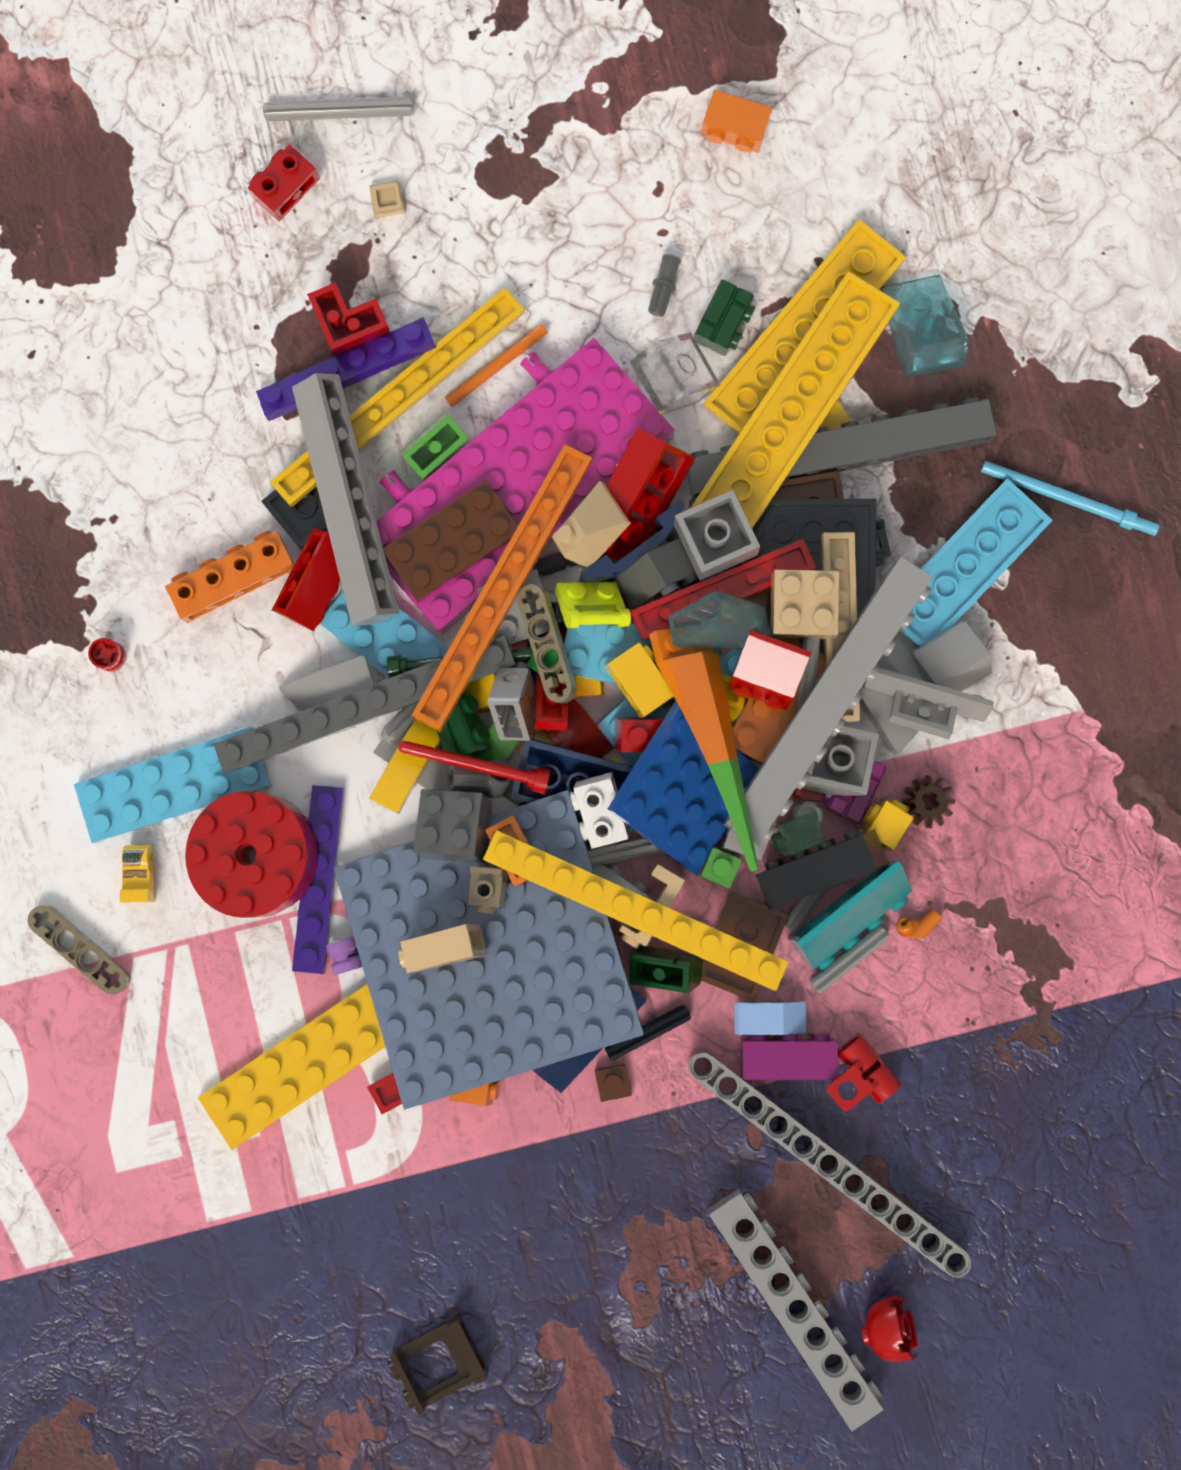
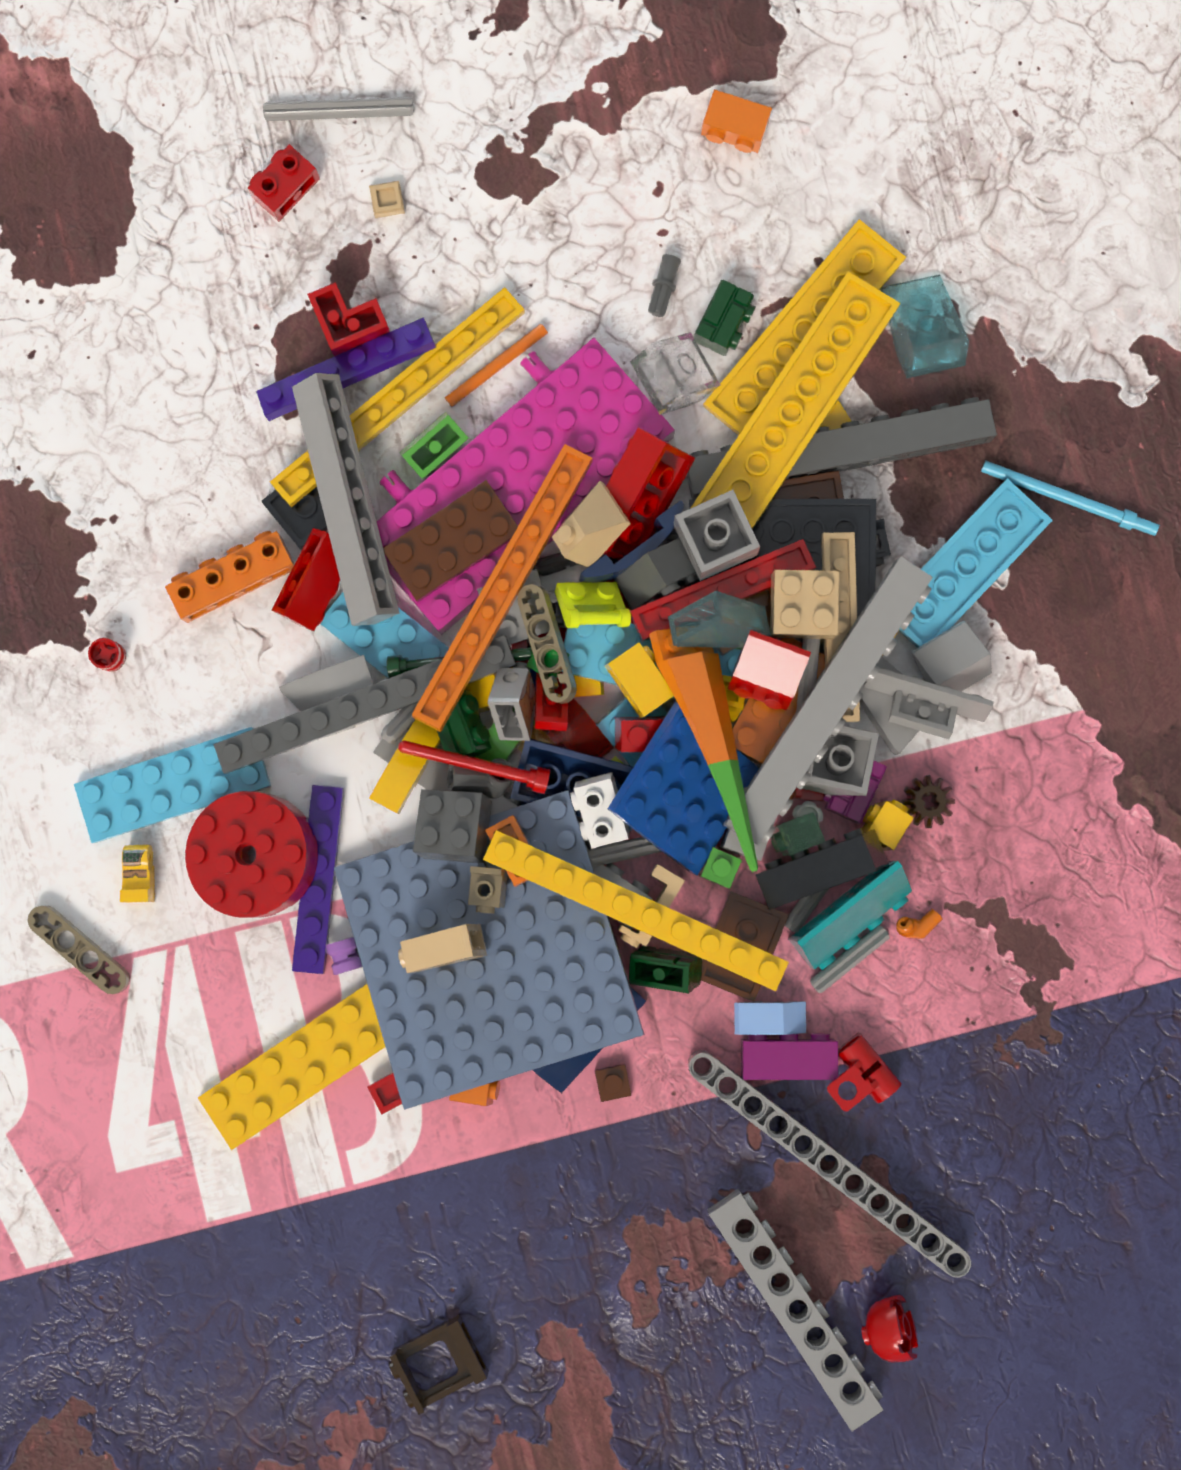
black axle [605,1005,691,1061] -> none

